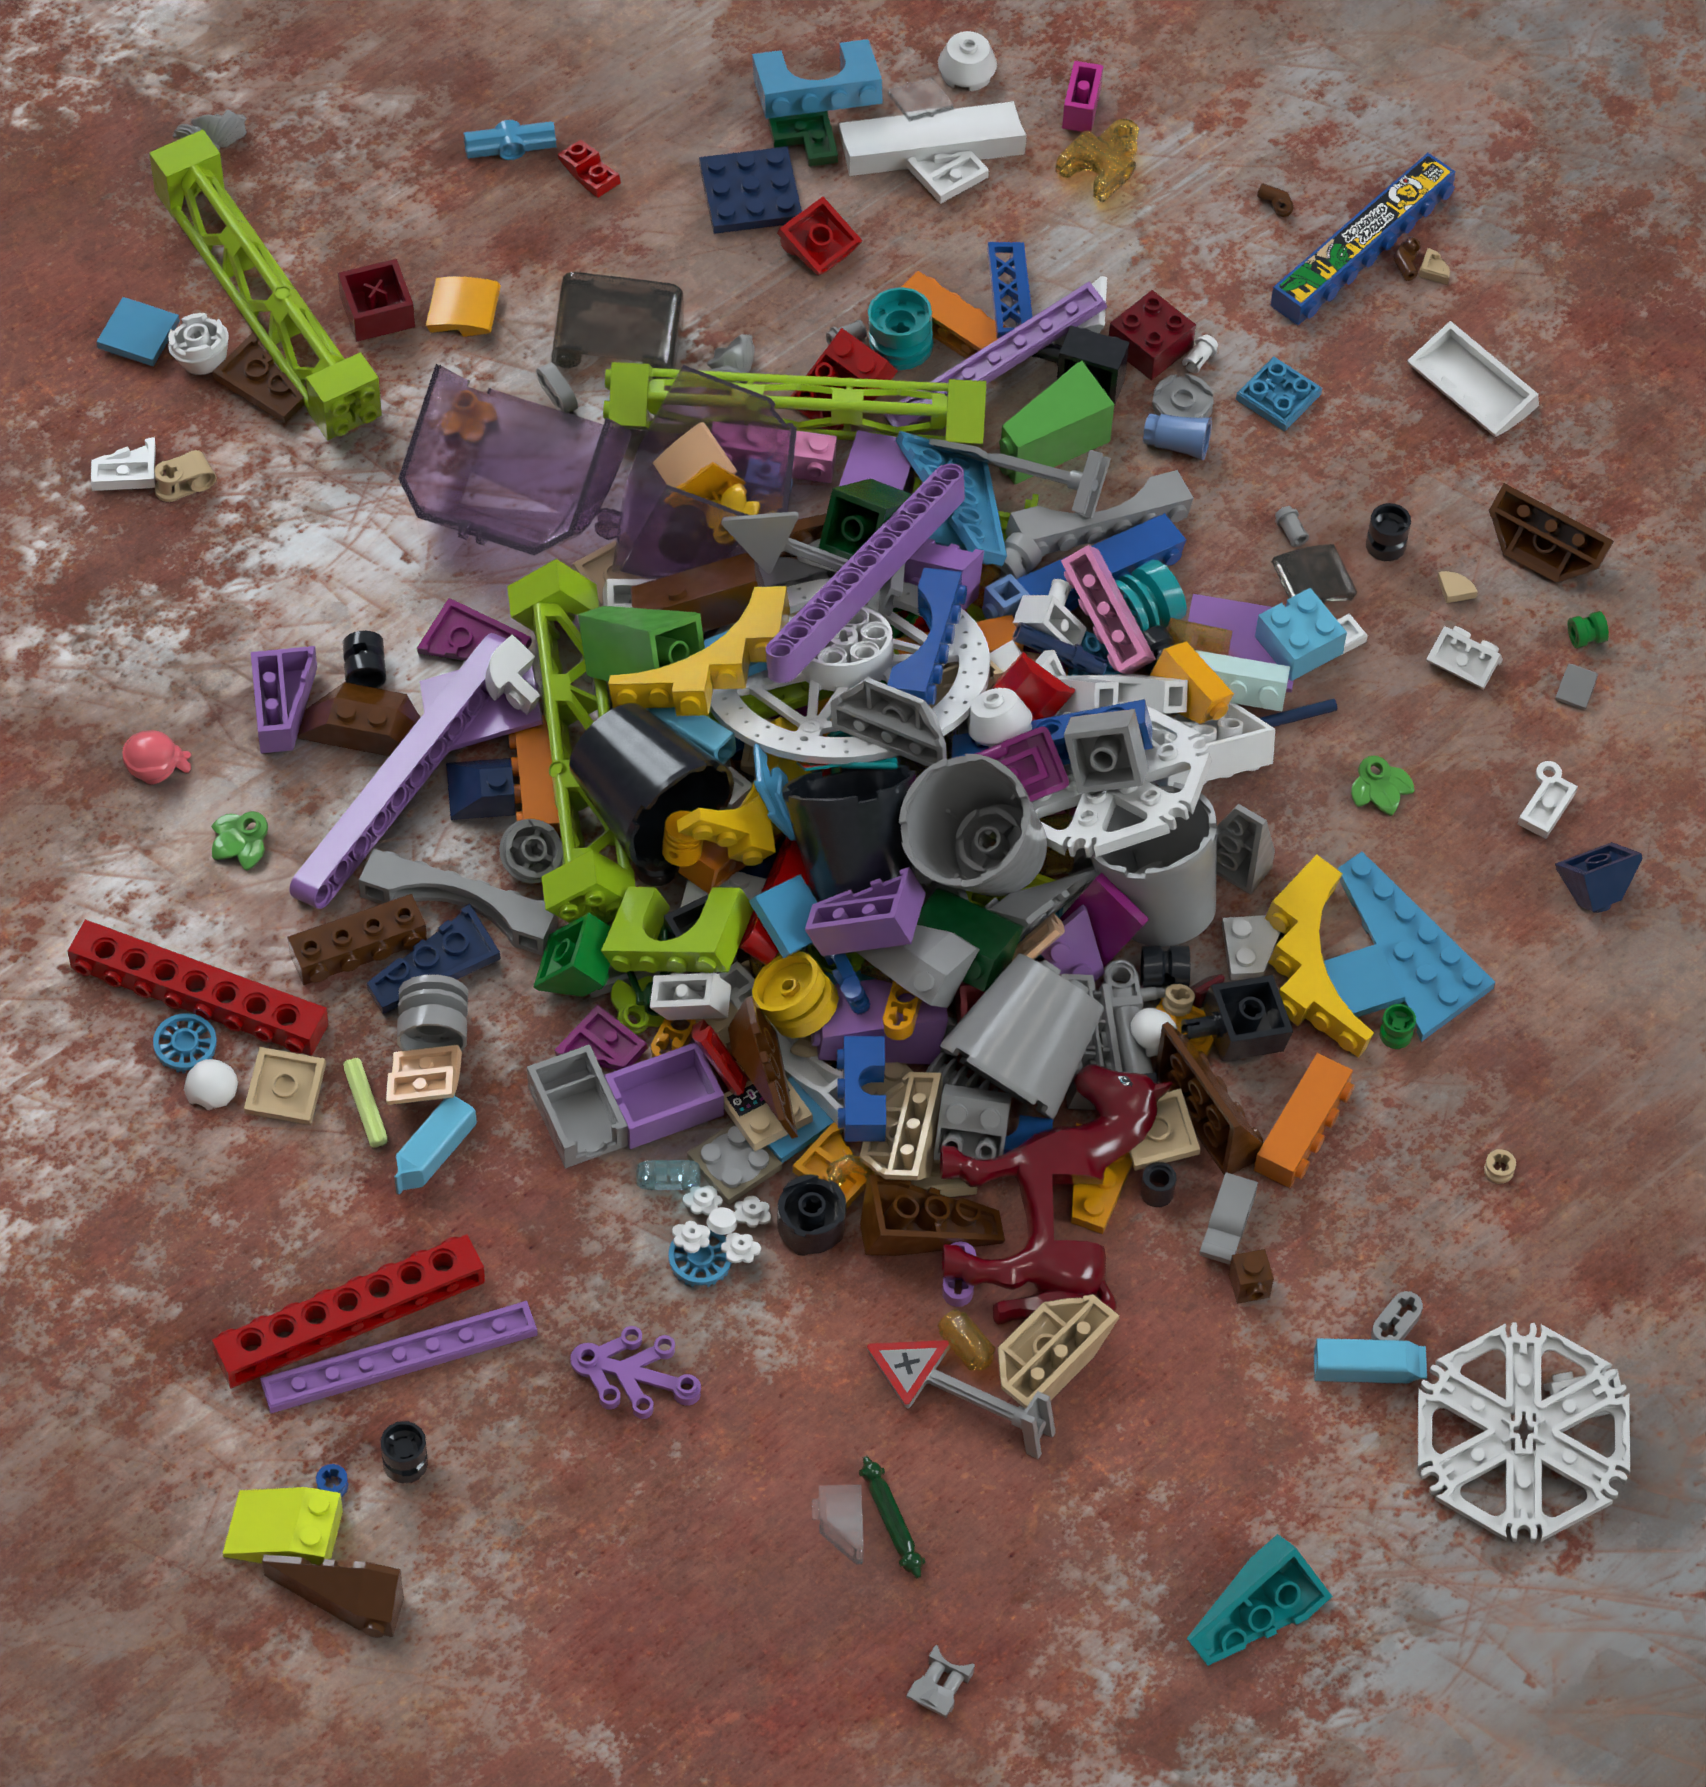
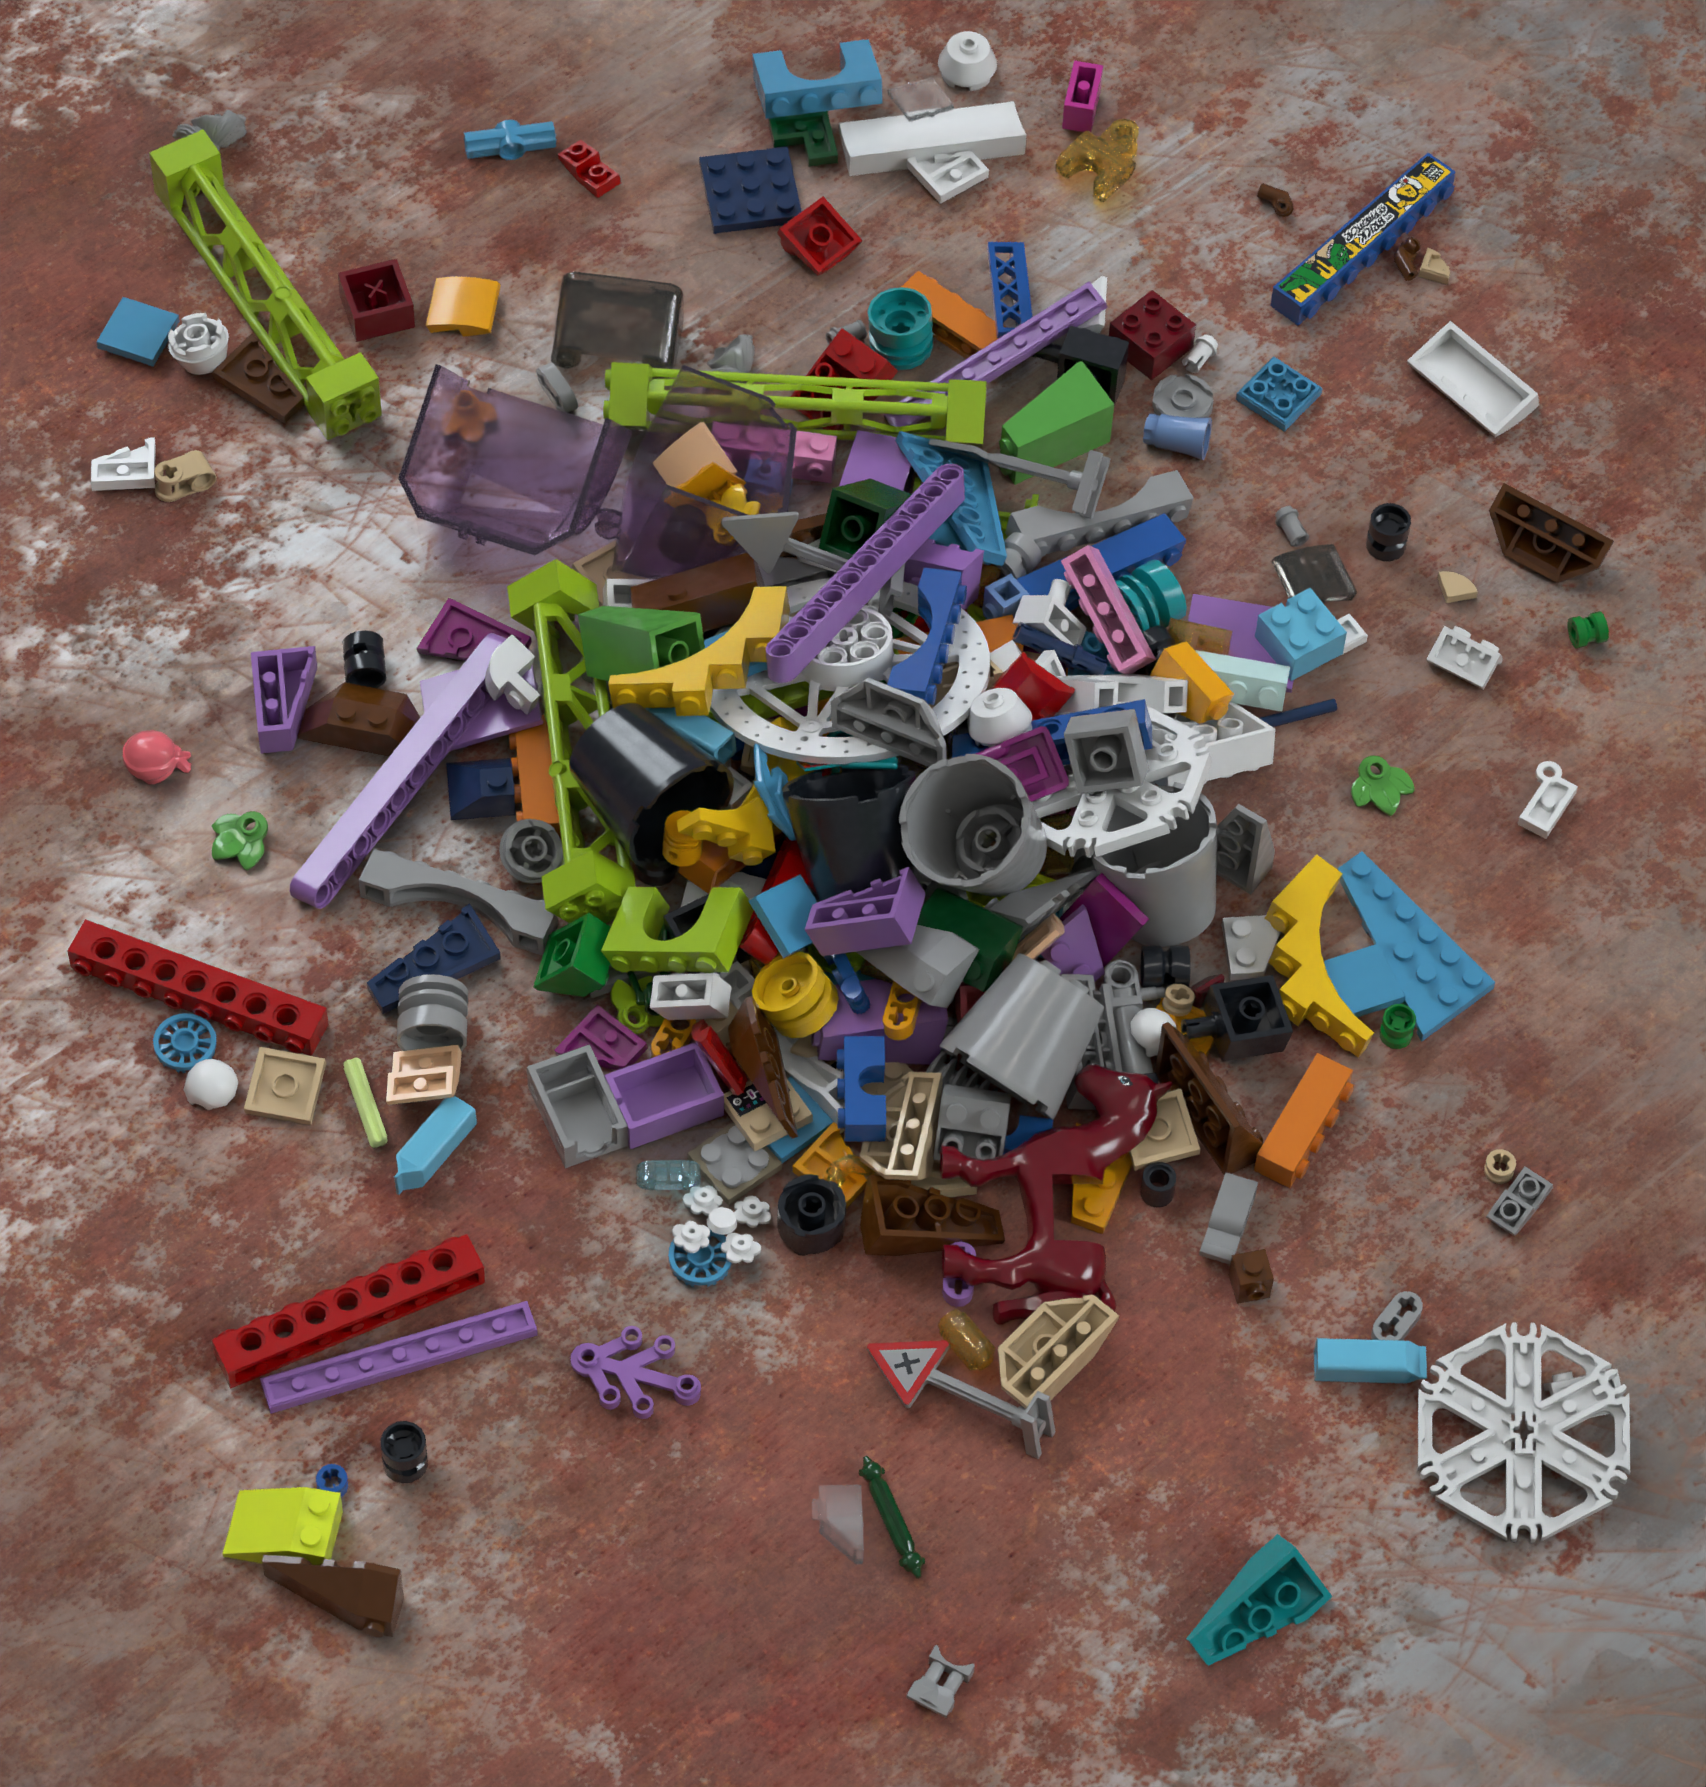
reddish brown brick [287,894,427,985] -> none
light grey slope [1555,664,1598,710] -> none
dark blue slope [1555,842,1643,913] -> none
none -> light grey slope [1486,1166,1553,1236]

